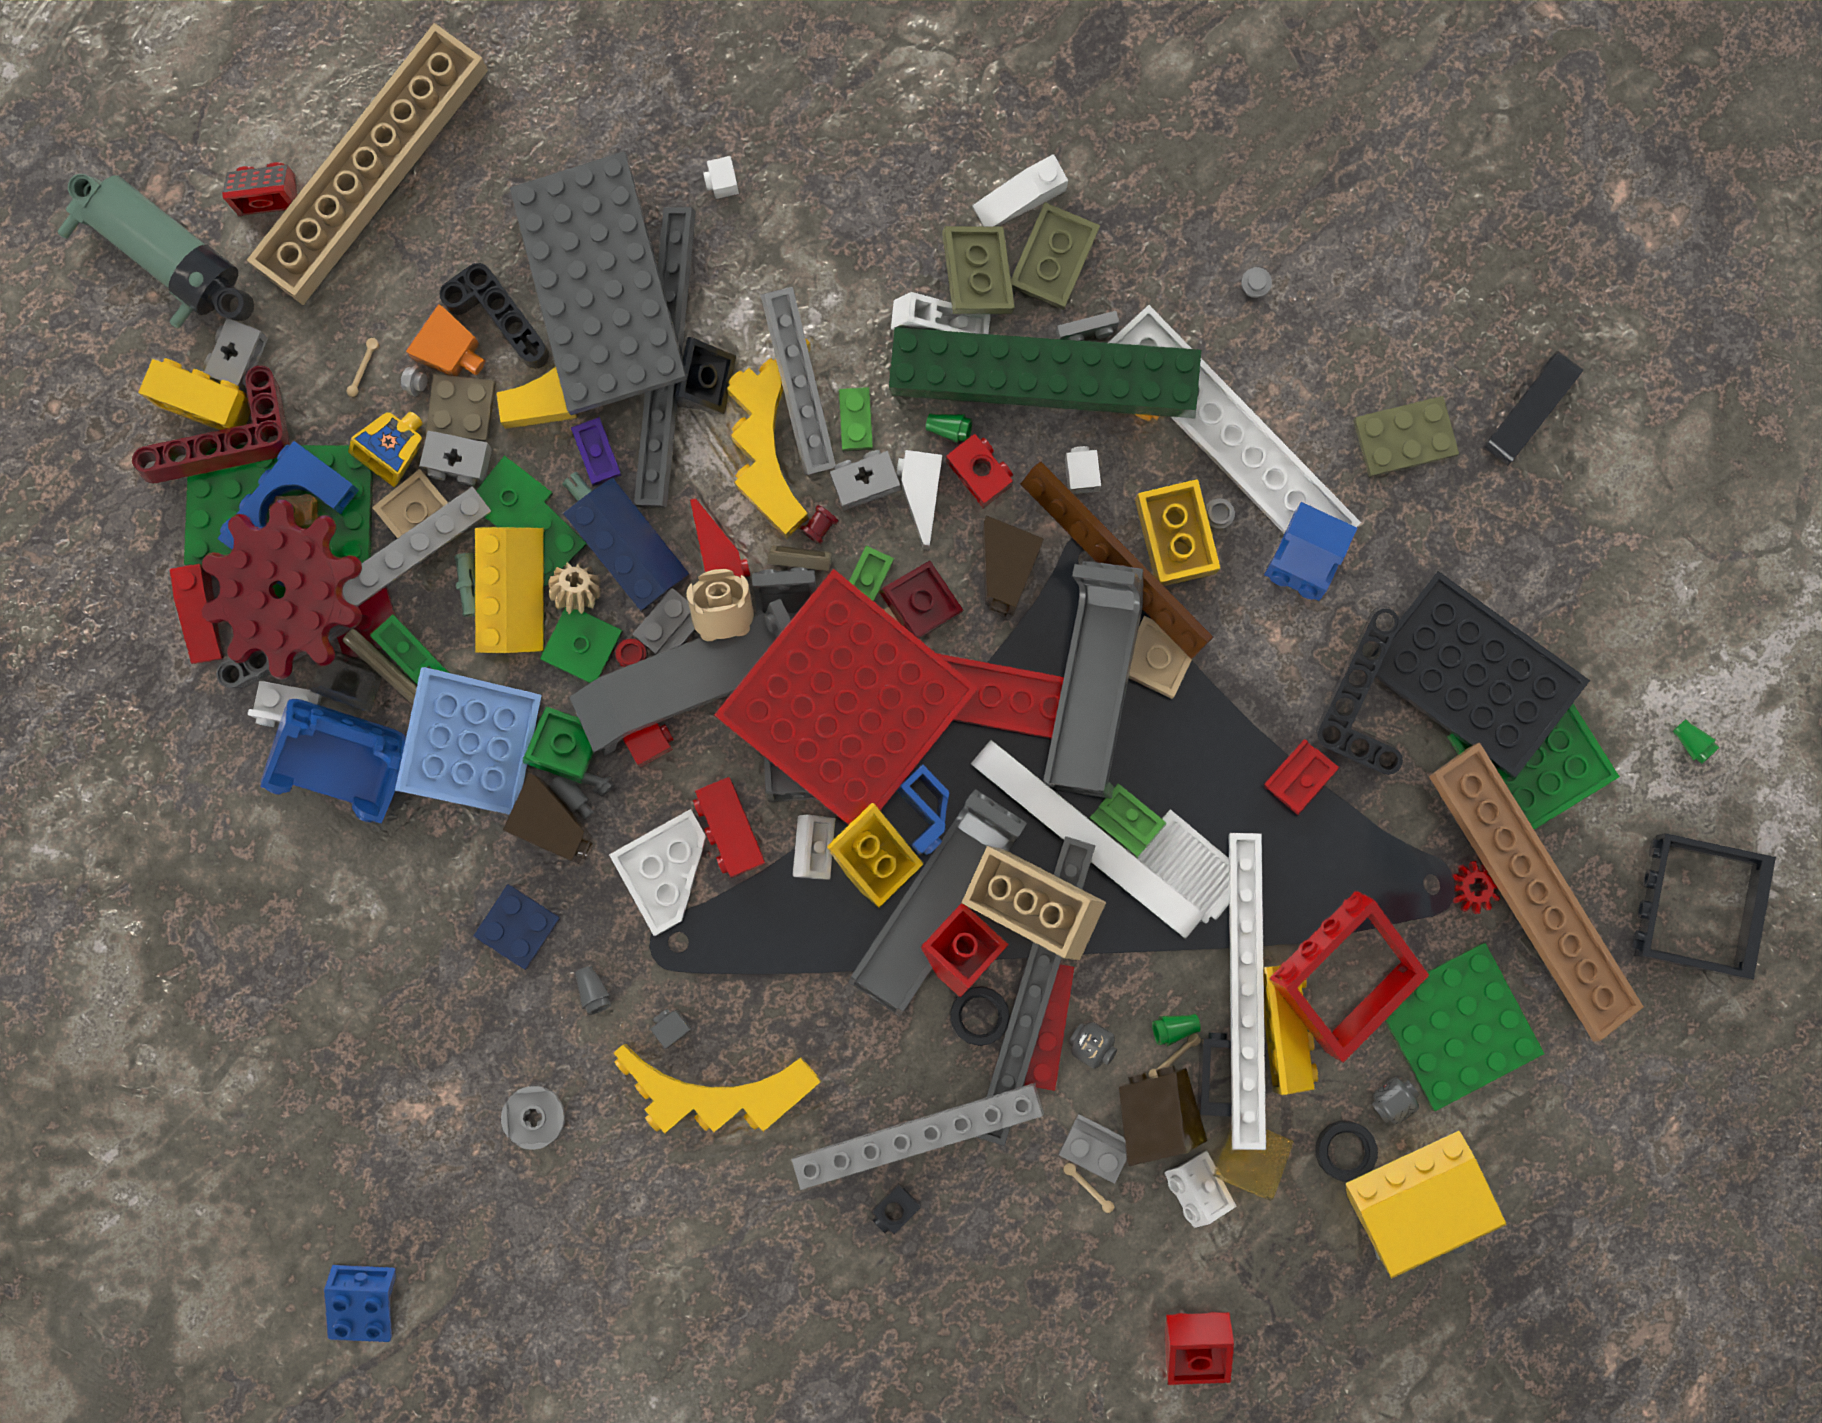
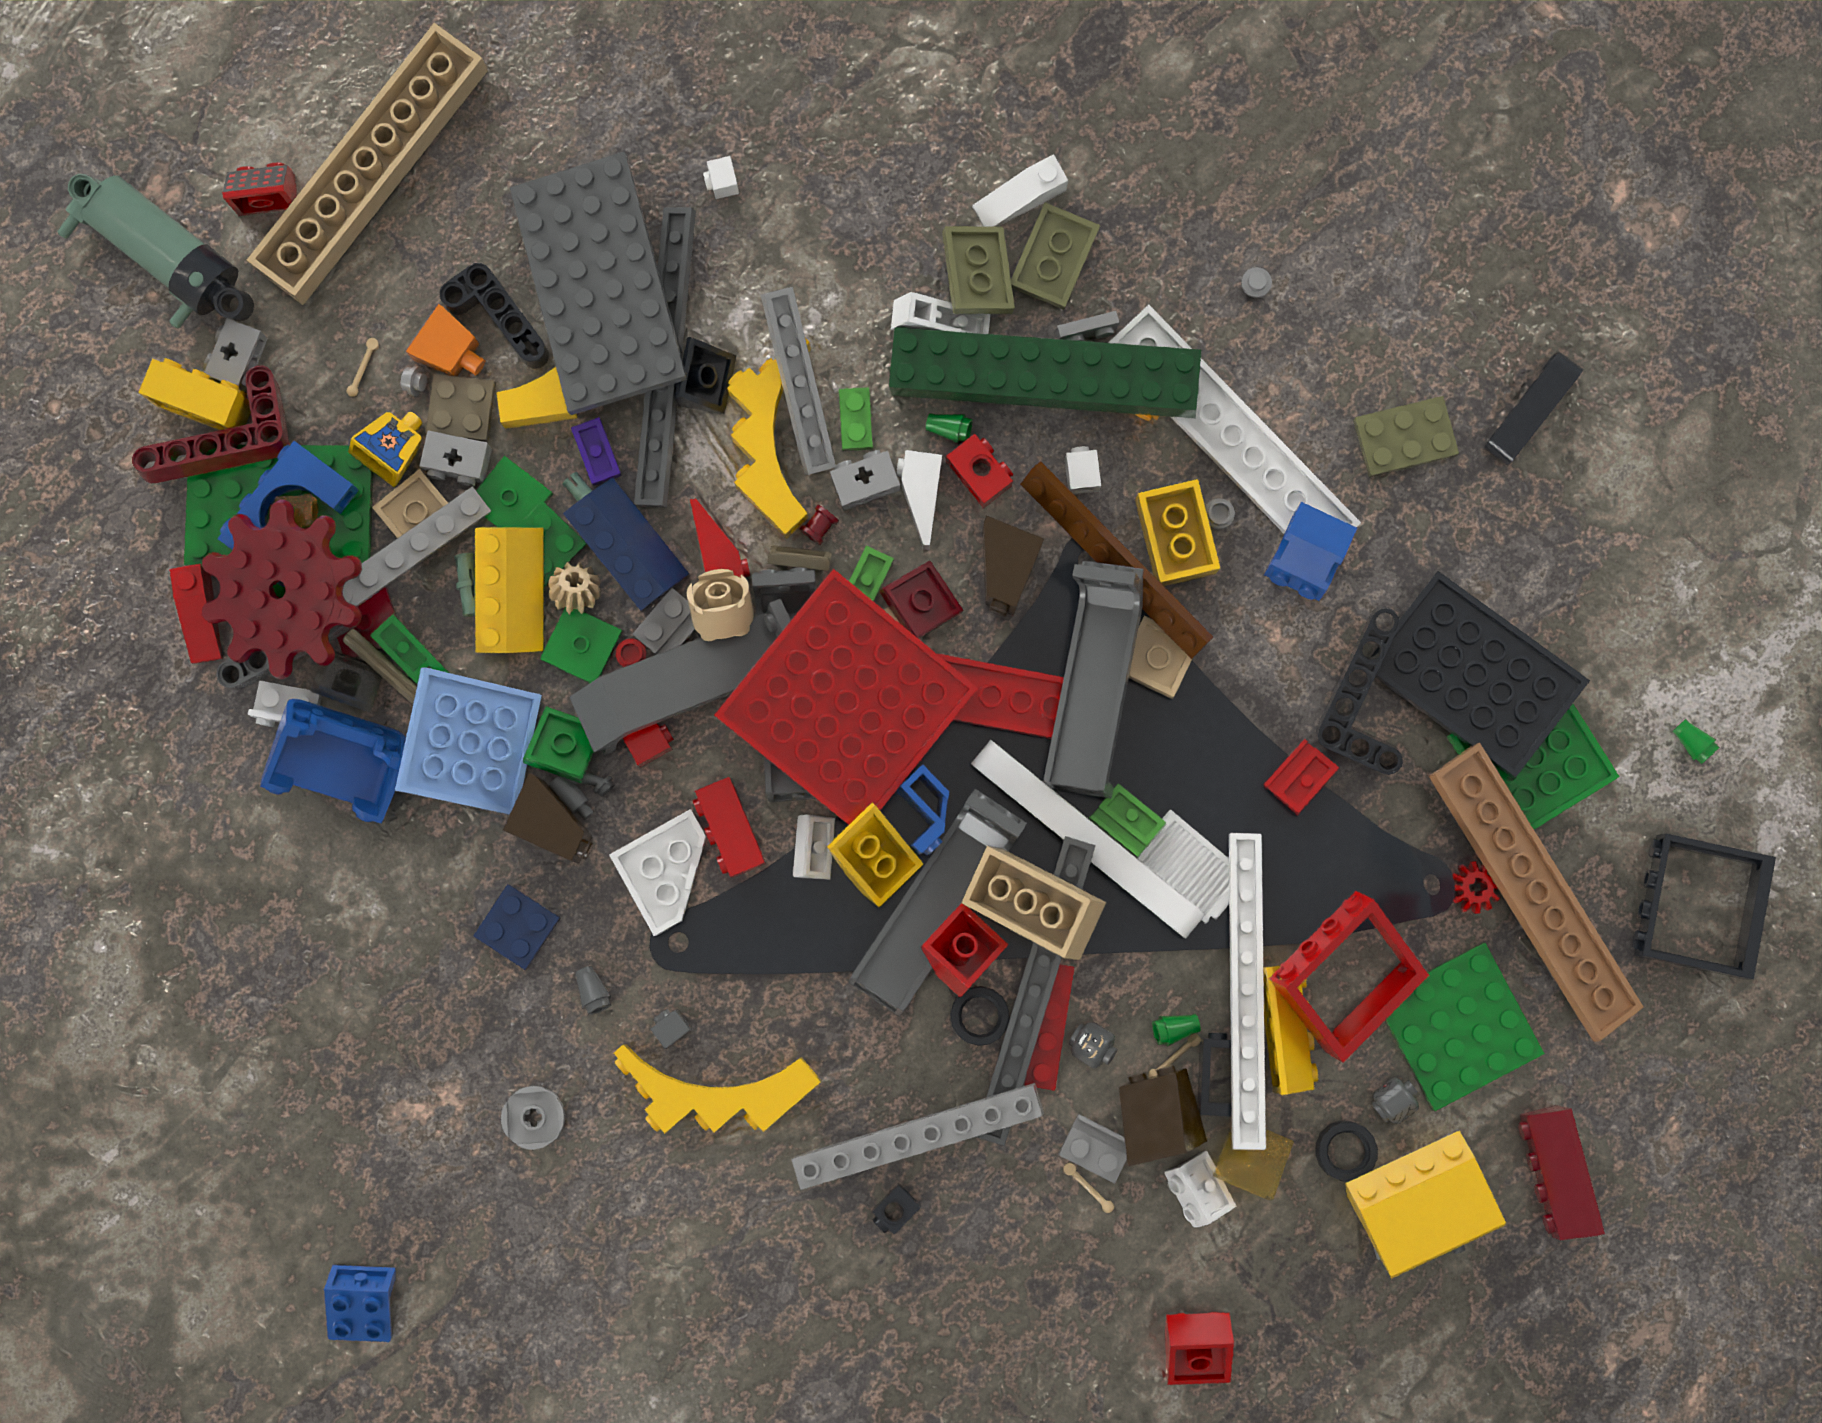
none -> dark red slope [1518,1105,1605,1240]

